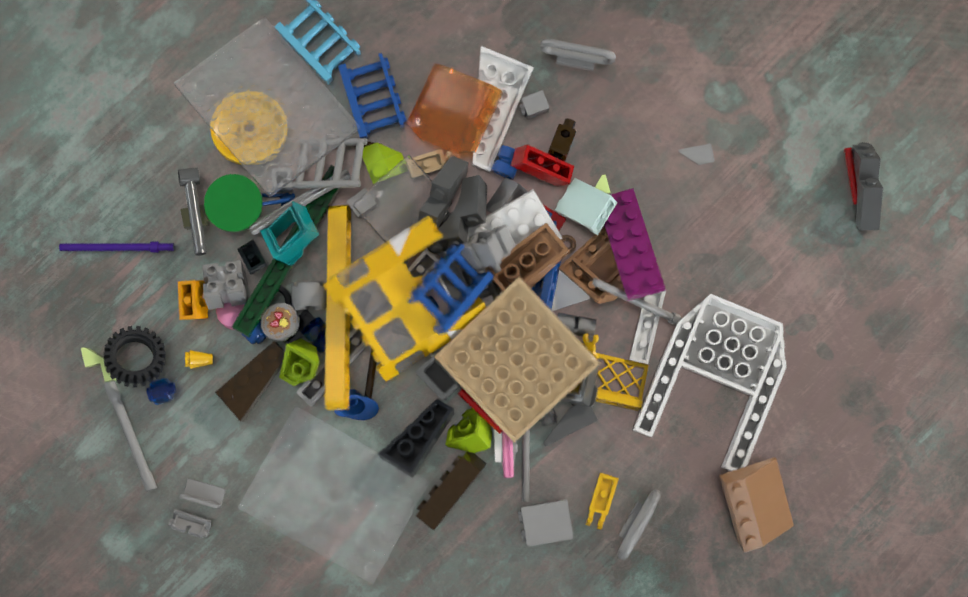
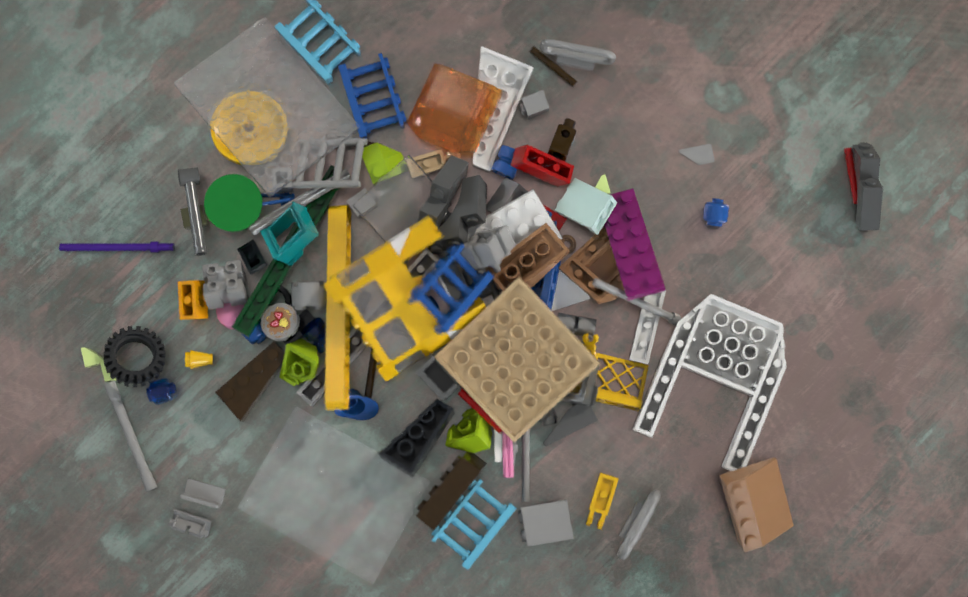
none -> medium azure fence [431,479,517,570]
none -> dark brown bar [529,46,578,87]
none -> blue head [703,198,729,227]

